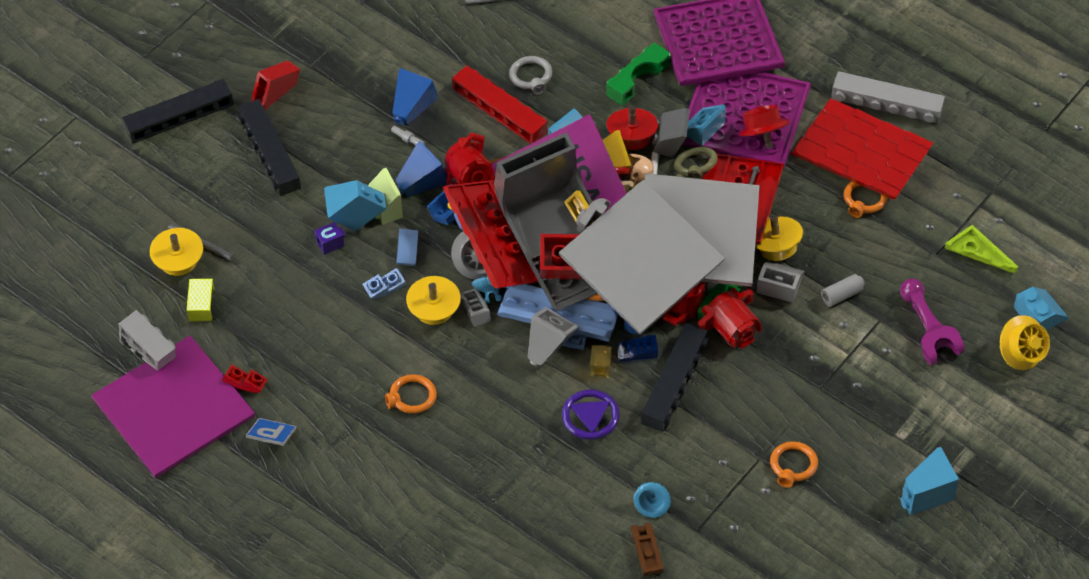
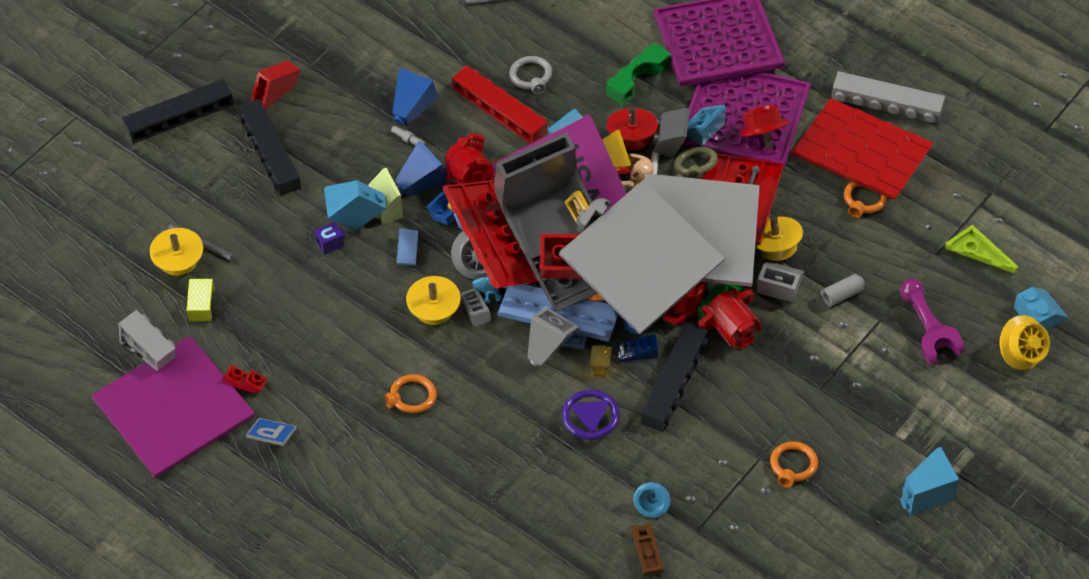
medium blue slope [362,268,407,299] -> none

